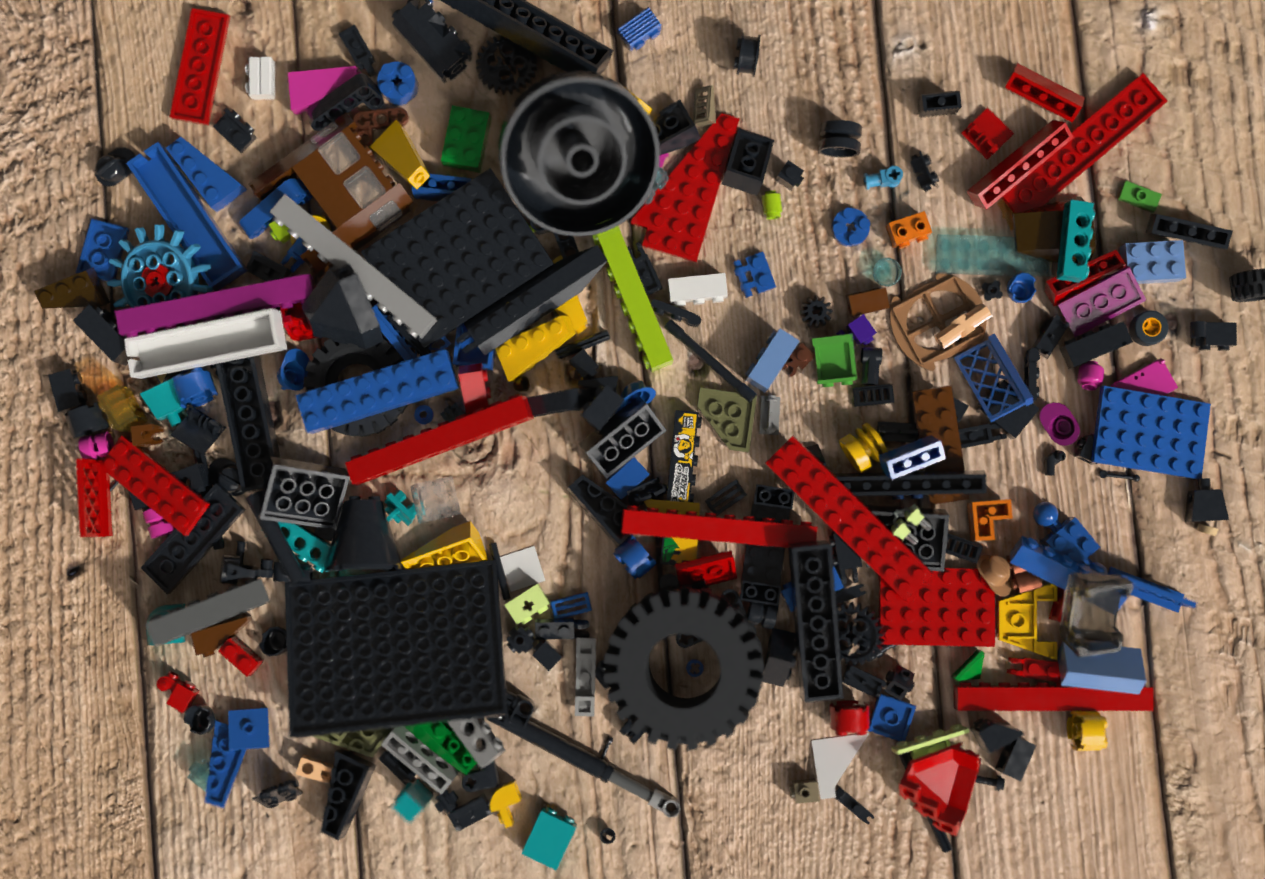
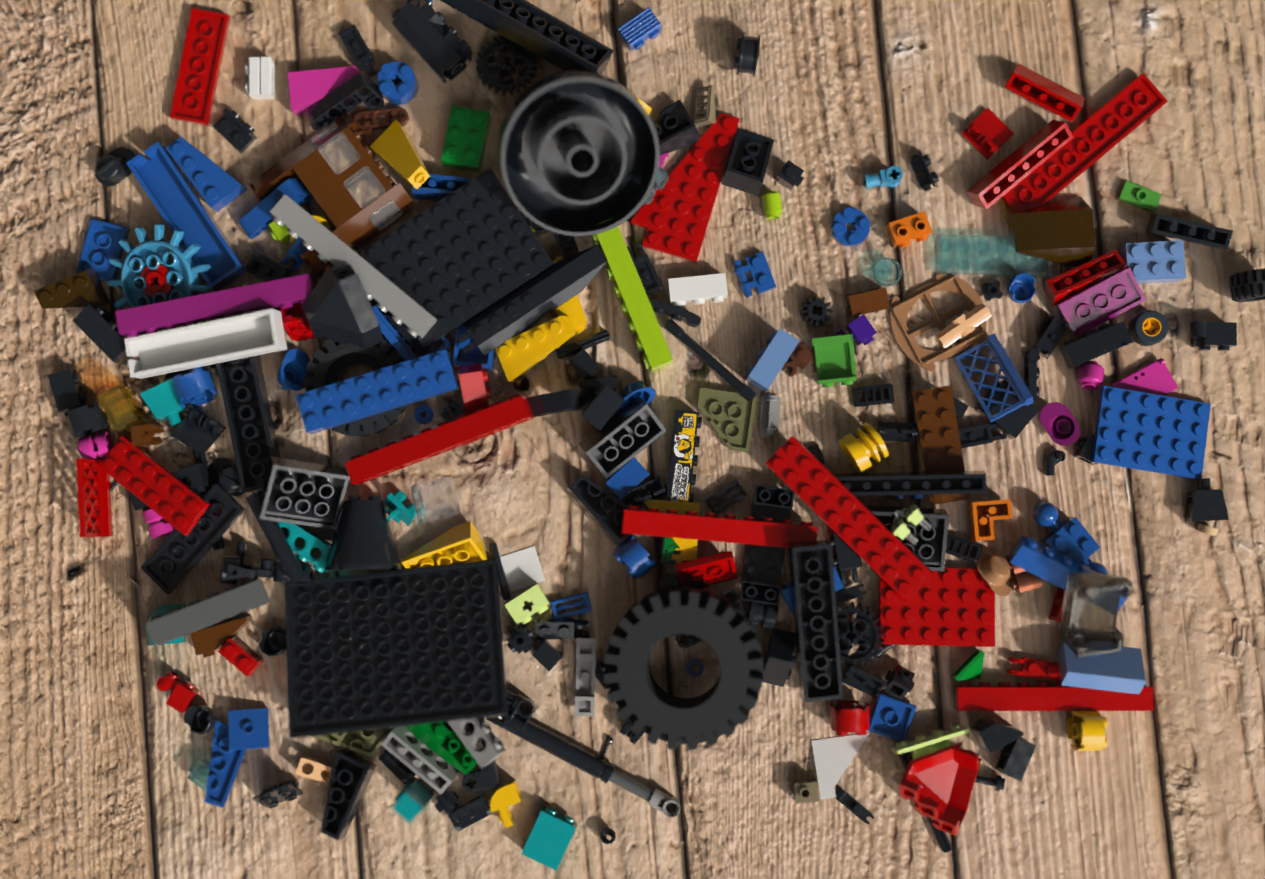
black wheel [818,120,862,158] -> none
black piece [861,347,883,385] -> none
blue brick [878,435,945,479] -> none
black brick [918,90,962,118] -> none
yellow wing [997,584,1057,660] -> none
teal brick [1056,200,1095,283] -> none
black hinge [1099,471,1140,482] -> none
blue fence [1108,567,1197,613] -> none

